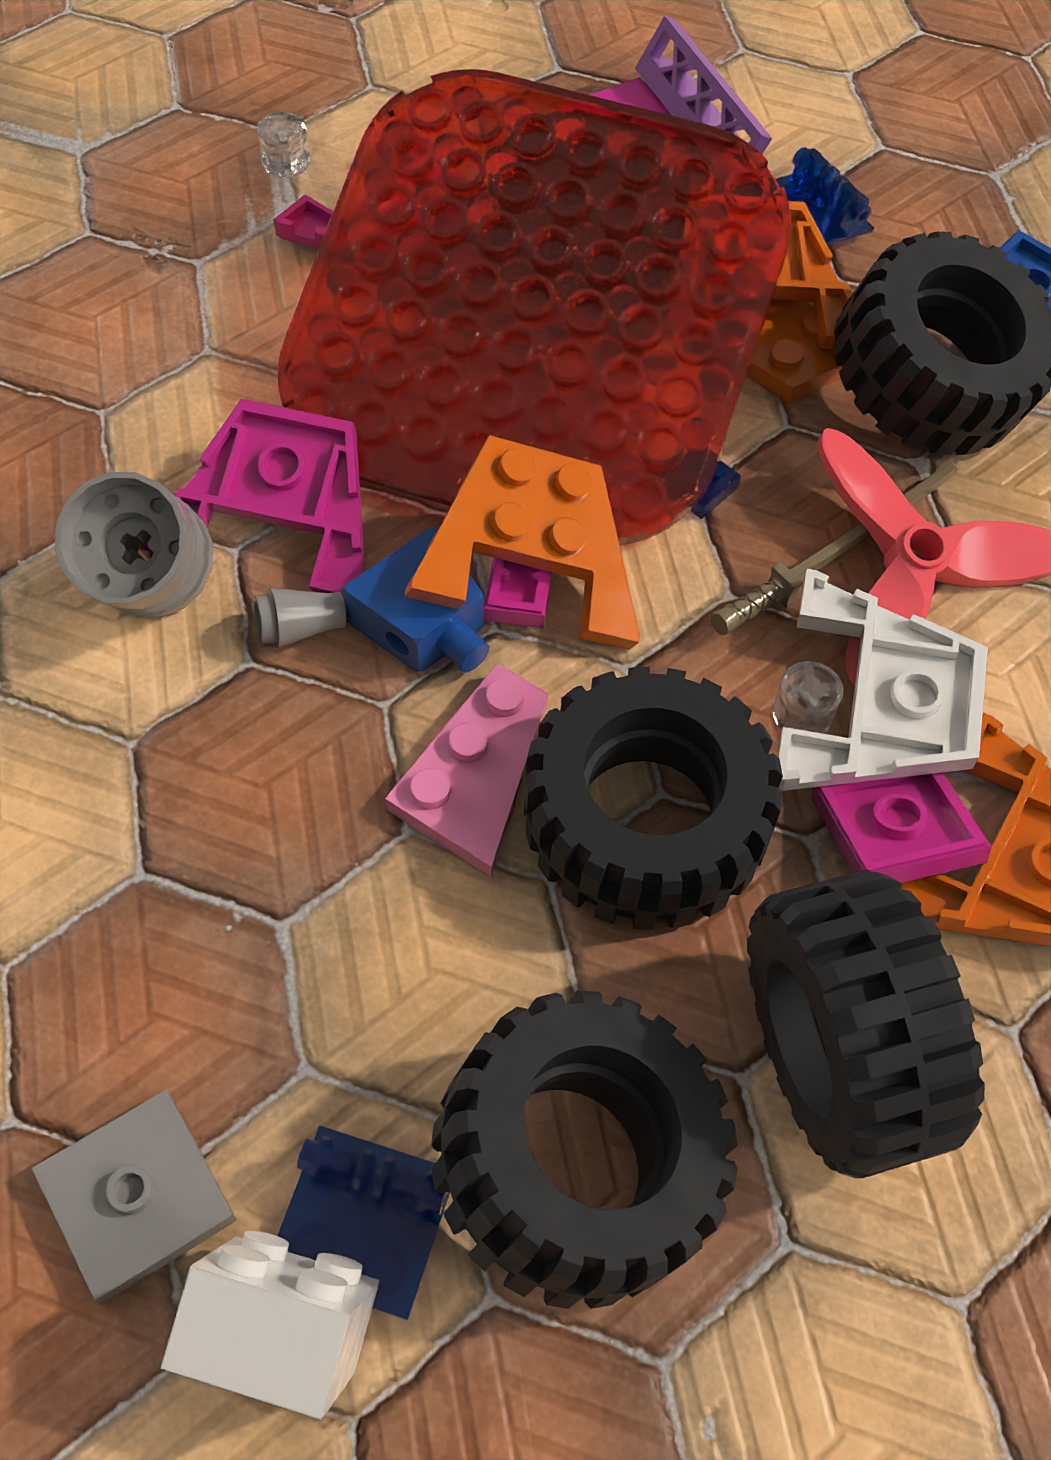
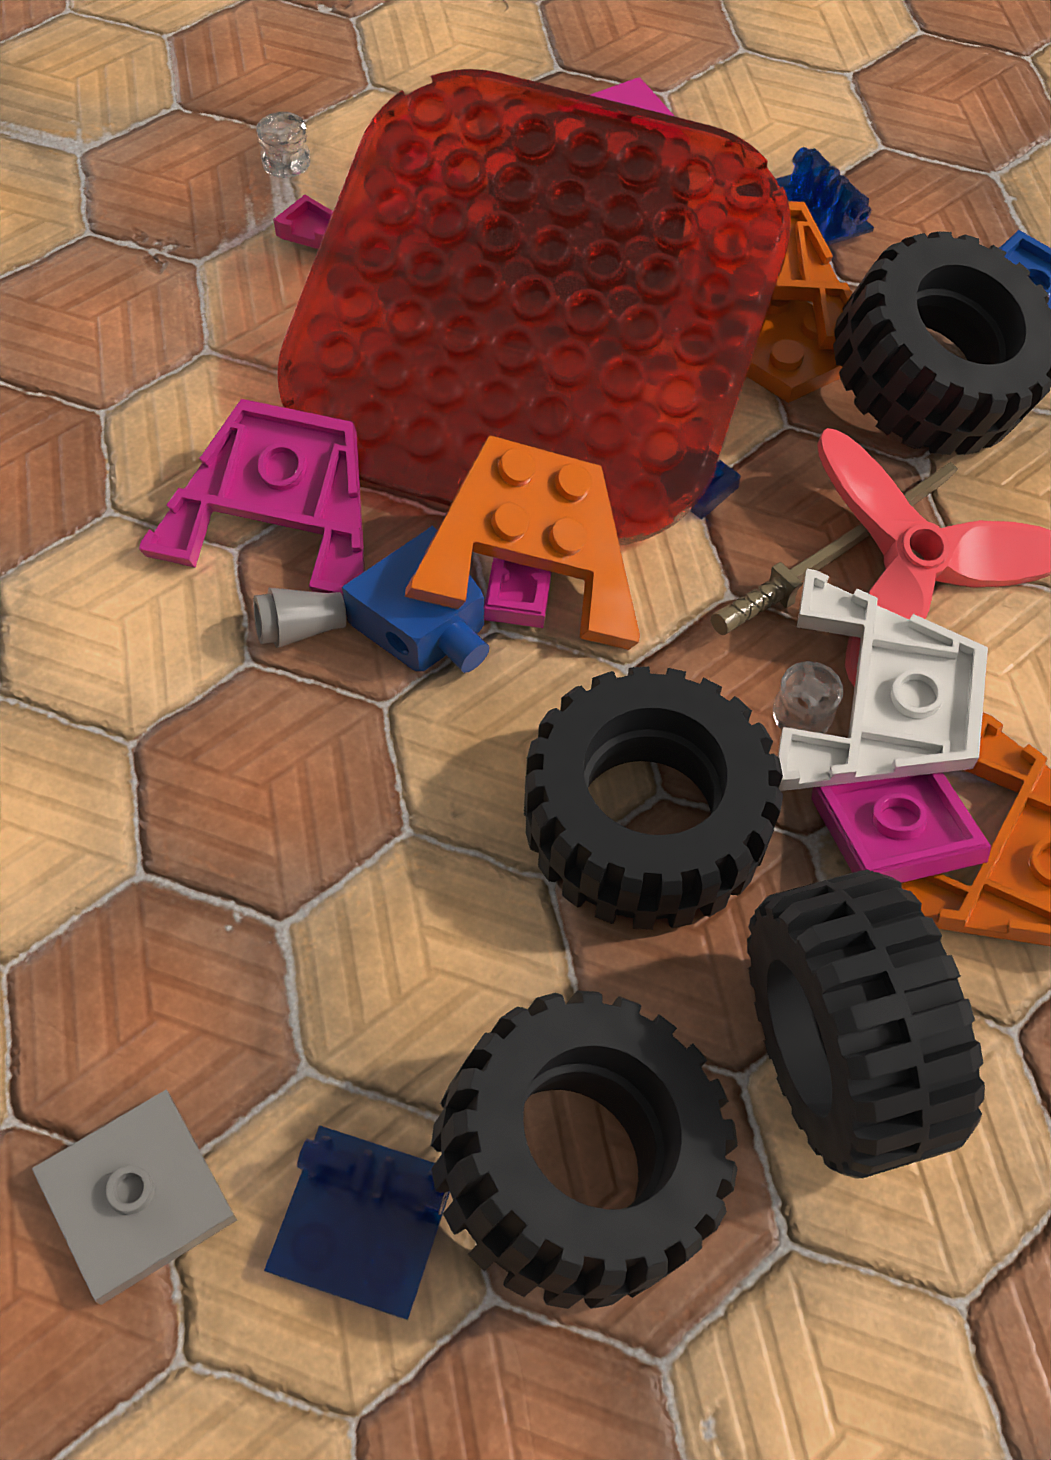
light grey wheel [54,472,213,618] -> none
white brick [161,1231,380,1420] -> none
bright pink wing [385,663,548,877] -> none
medium lavender fence [635,16,773,195] -> none

